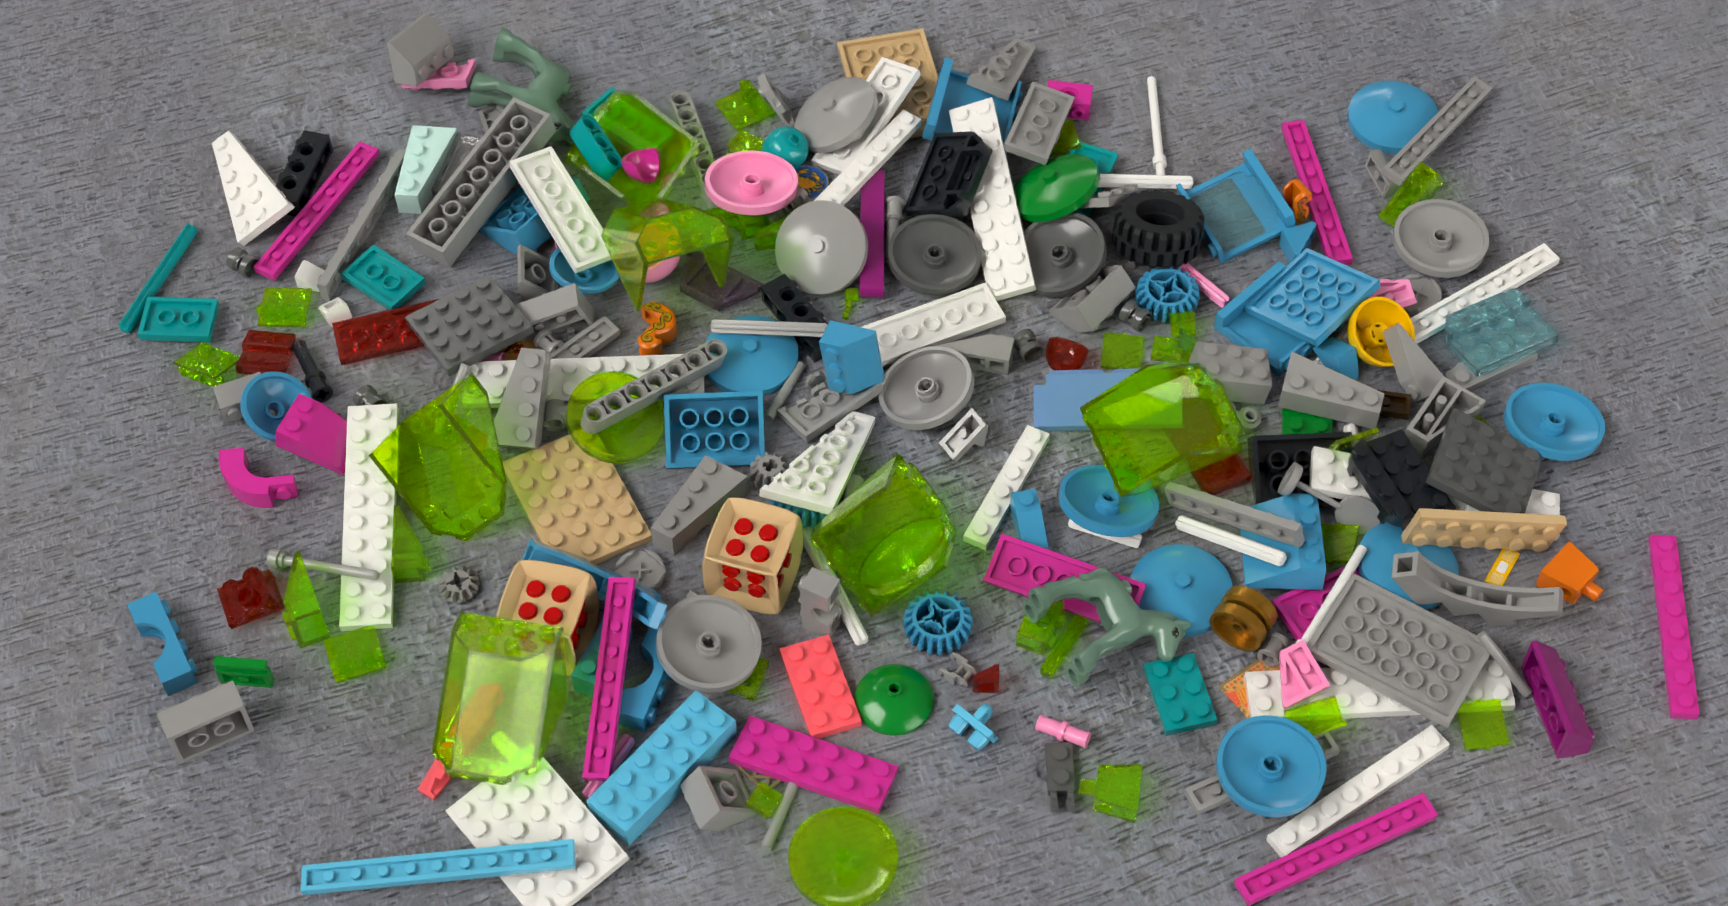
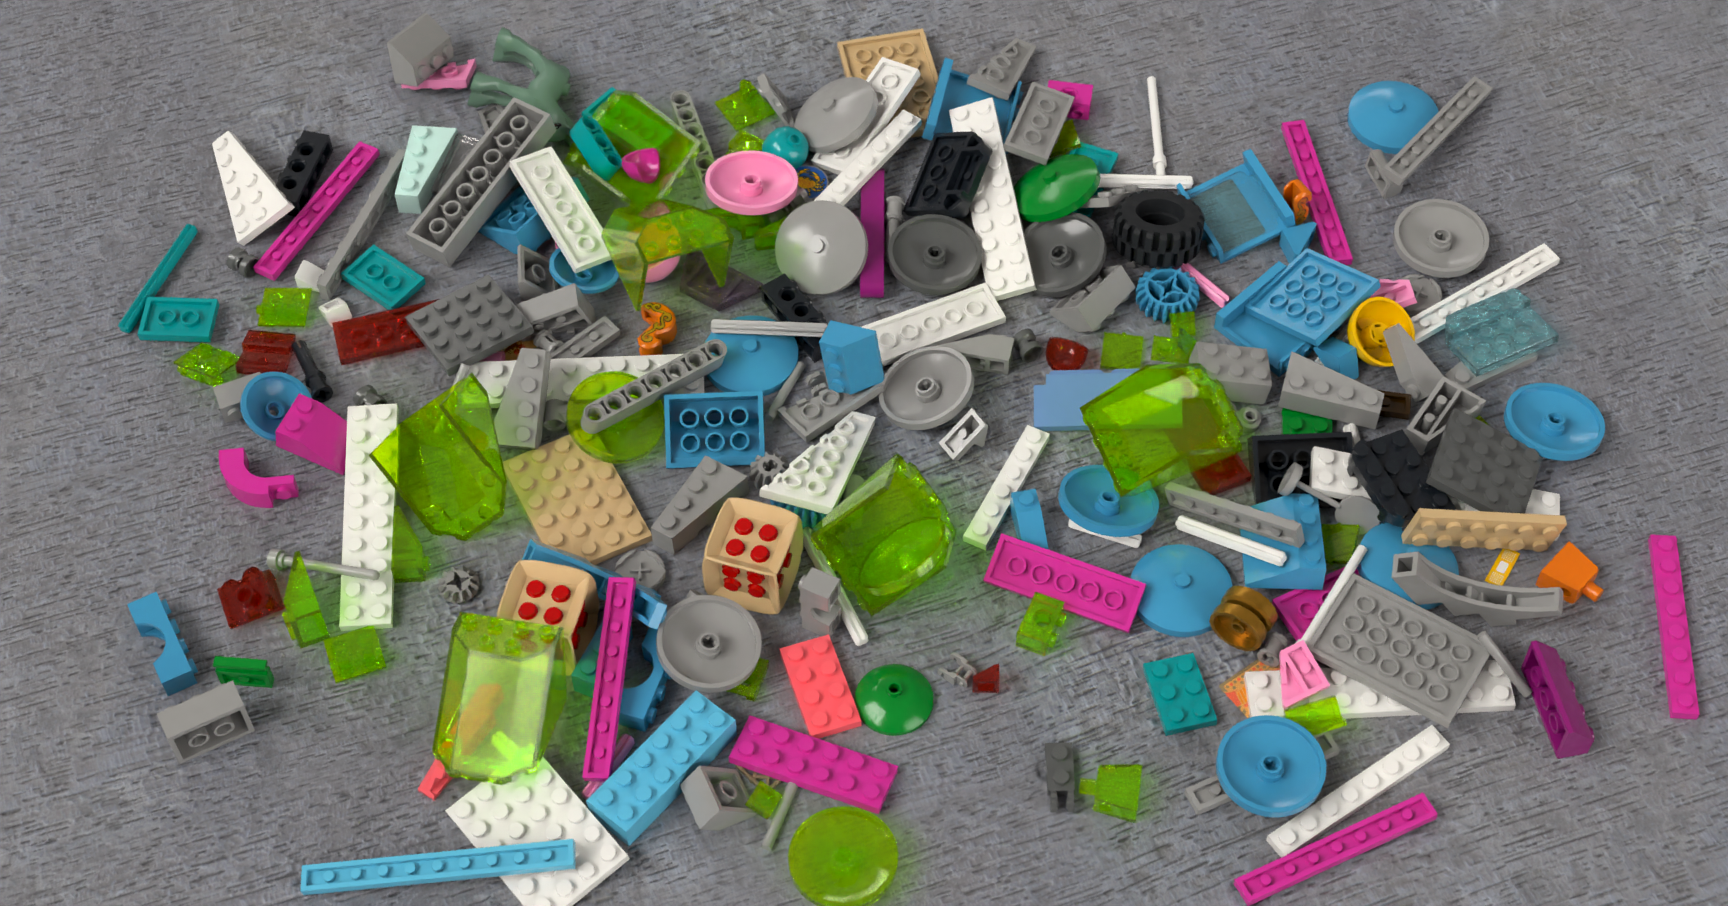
clear neon green hand [842,288,859,320] -> none
dark azure gear [903,588,973,657] -> none
medium azure hips [948,703,998,751] -> none
sand green animal [1023,567,1192,687] -> none
bright pink pin [1035,714,1091,748] -> none
clear neon green axle [1040,614,1087,679] -> none
dark grey wheel [1119,300,1152,332] -> none
clear neon green piece [1329,427,1379,451] -> none
clear neon green slope [1378,161,1443,228] -> none
clear neon green piece [1457,698,1509,751] -> none

